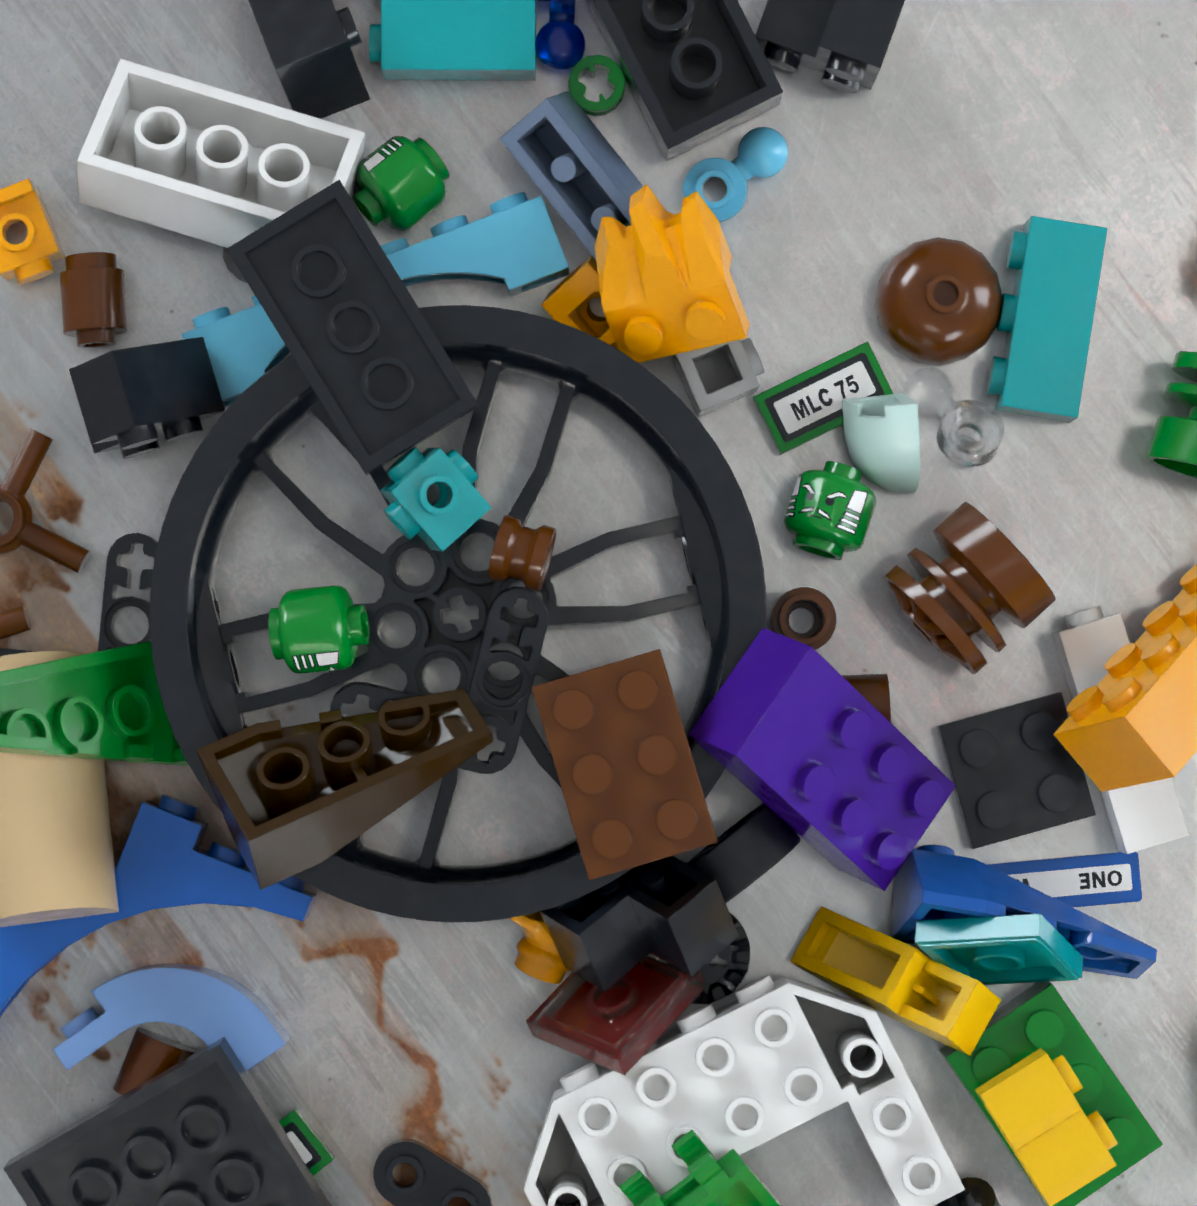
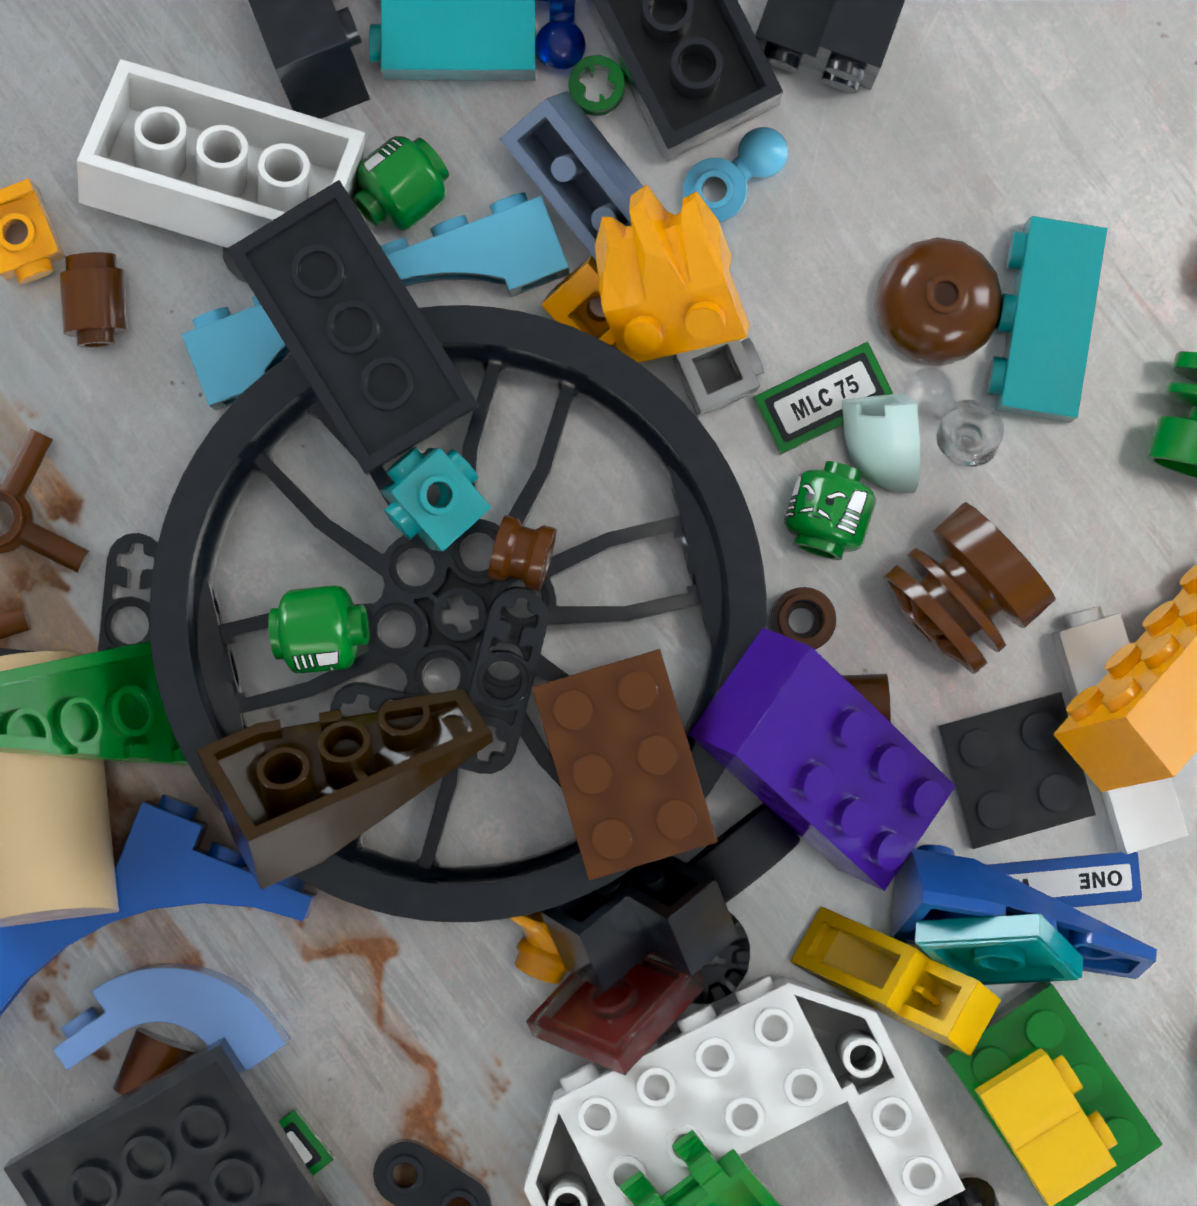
black brick [69,337,225,459] -> none

